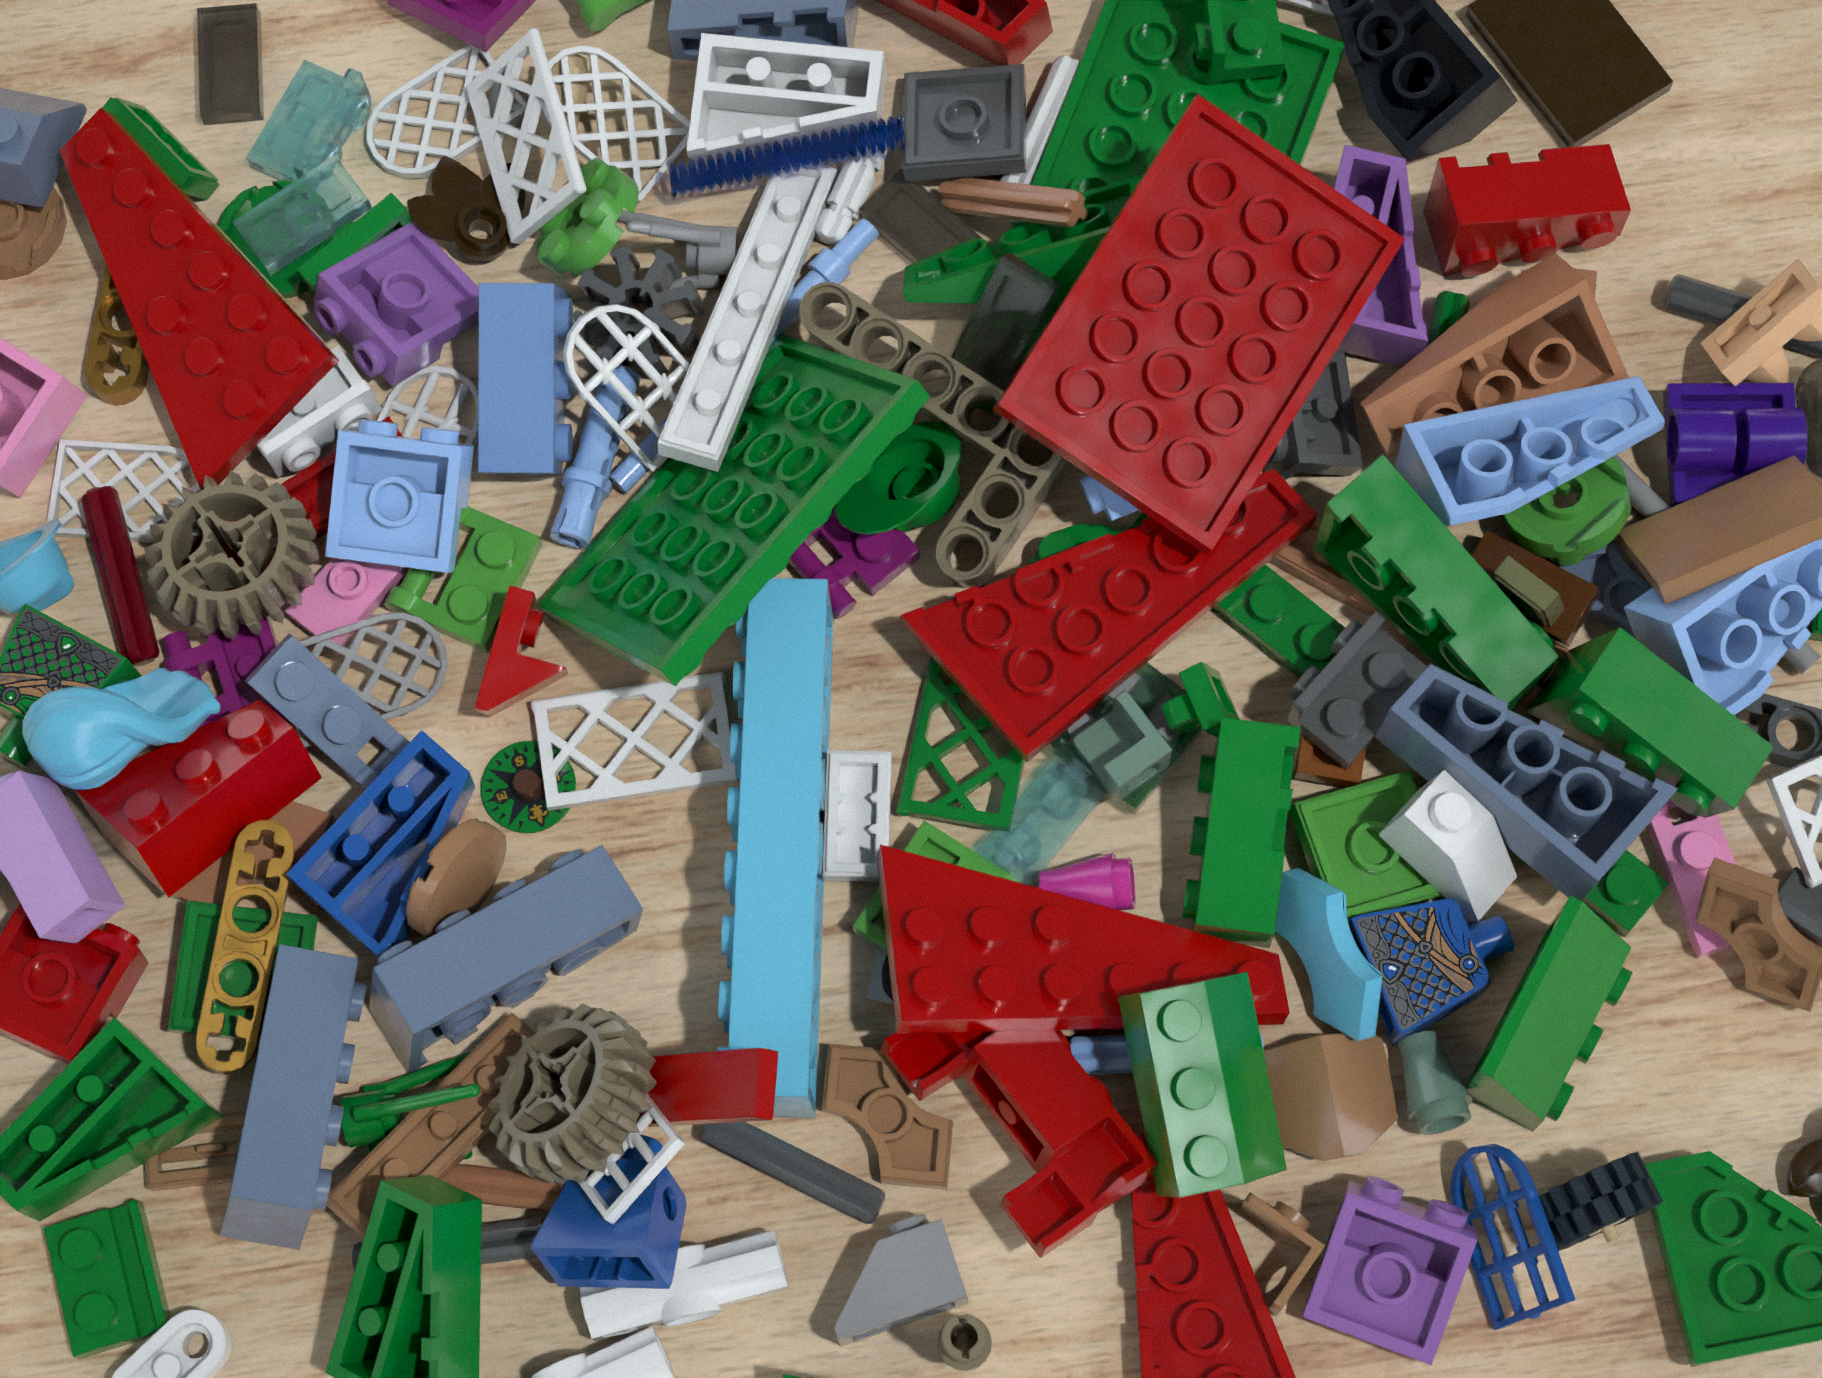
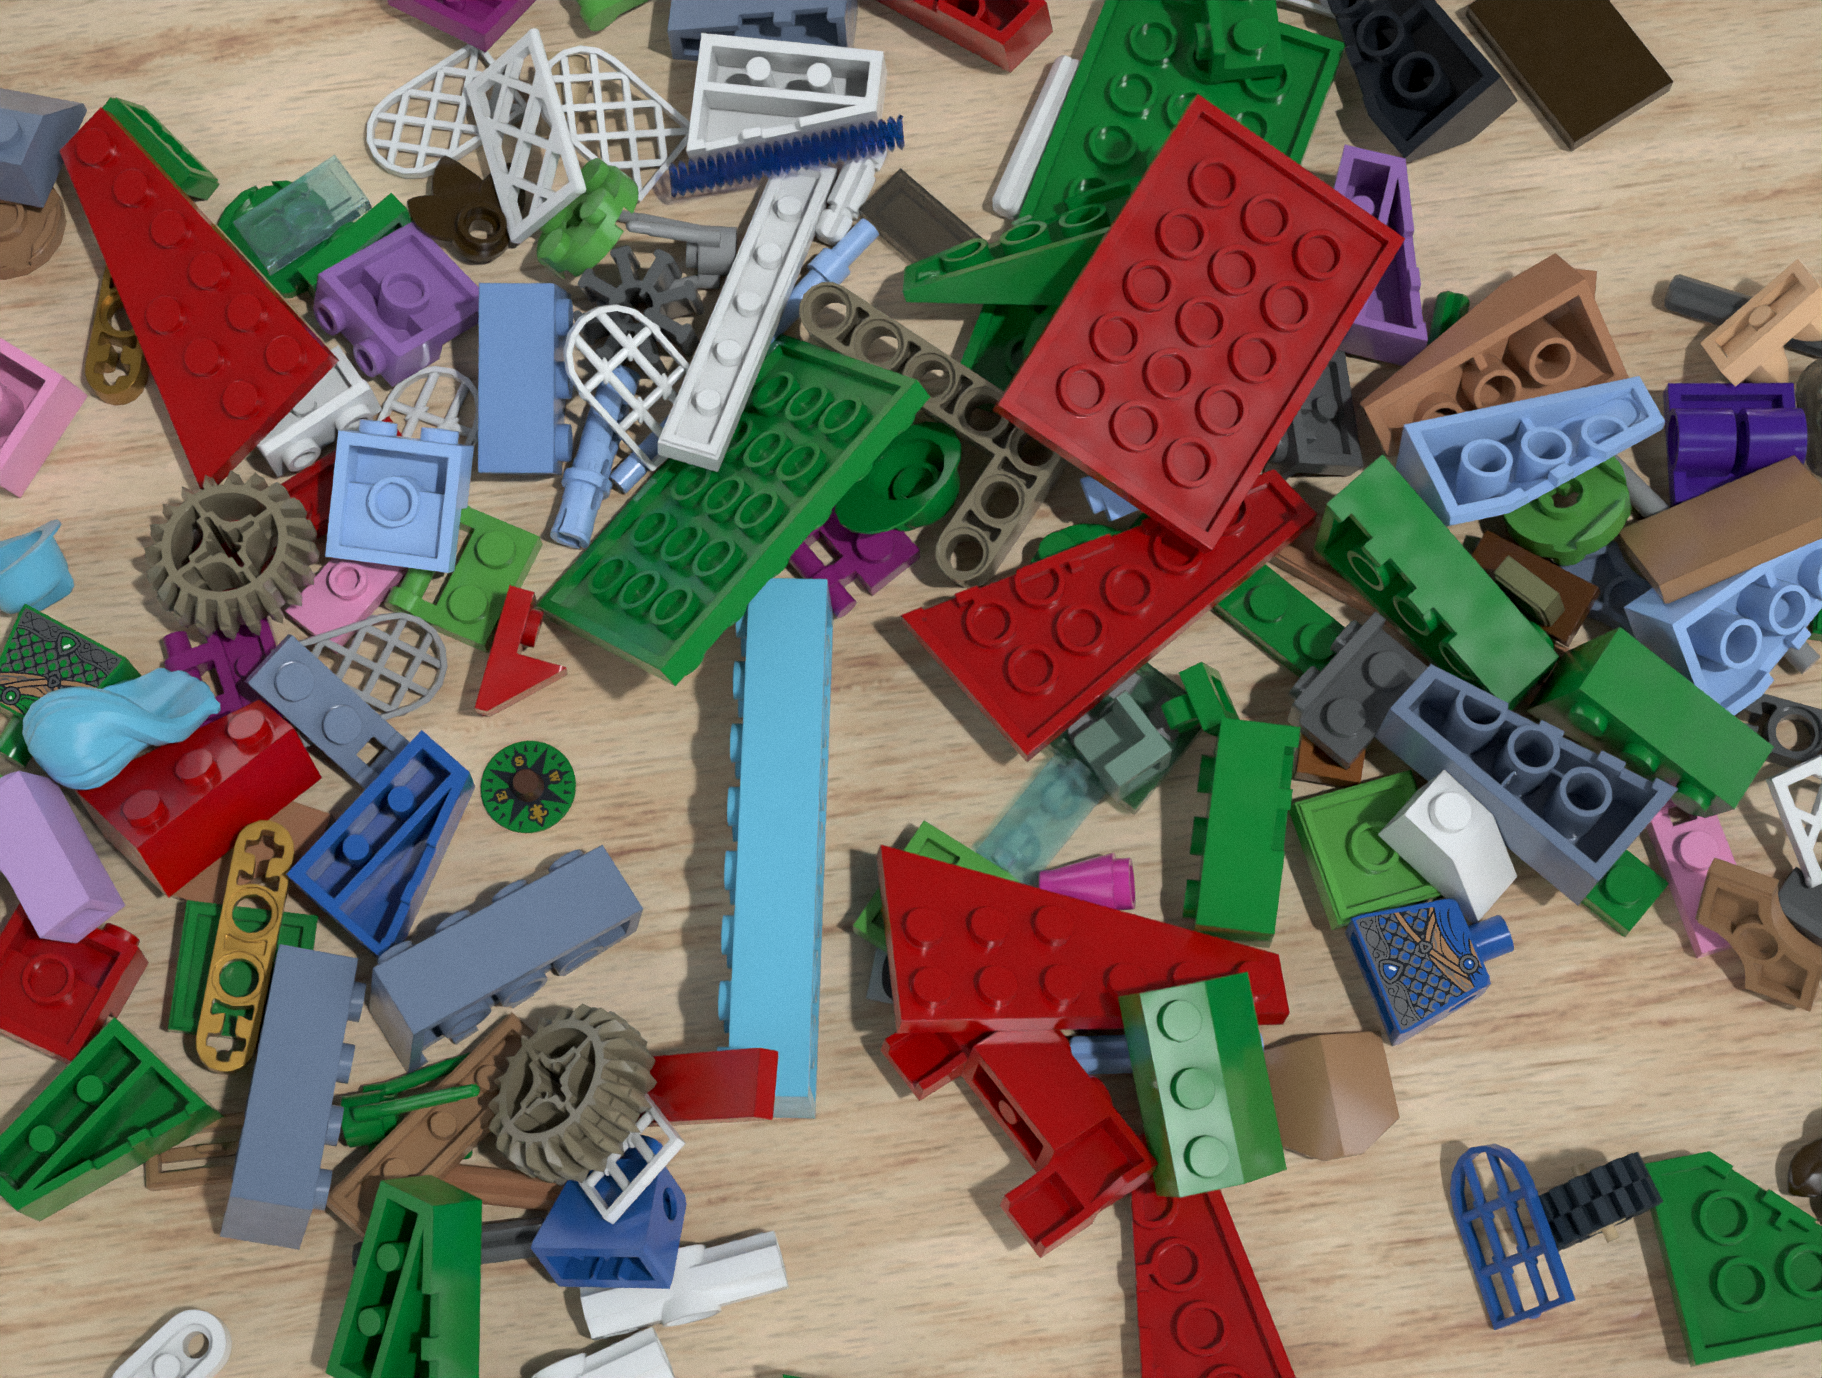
green plate [44,1199,171,1359] -> none
white window [47,439,202,543] -> none
dark red axle [81,486,160,666] -> none
clear smoke tile [197,3,264,125] -> none
clear light blue bracket [246,59,371,193] -> none
medium nougat tile [406,818,507,938] -> none
white window [531,672,738,811] -> none
dark grey axle [700,1122,885,1224] -> none
medium nougat tile [822,1044,953,1190] -> none
white plate [823,750,892,882] -> none
light grey slope [834,1214,968,1347] -> none
green window [896,656,1025,832] -> none
dark grey plate [902,64,1026,182] -> none
dark tan pin [937,1314,992,1371] -> none
nougat axle [938,177,1088,228] -> none
clear smoke tile [951,252,1062,391] -> none
medium nougat bracket [1240,1193,1325,1316] -> none
medium azure tile [1275,868,1383,1041] -> none
medium lavender plate [1303,1176,1478,1365] -> none
sand green cone [1398,1031,1473,1135] -> none
red wedge [1423,144,1631,277] -> none
green slope [1466,895,1633,1132] -> none

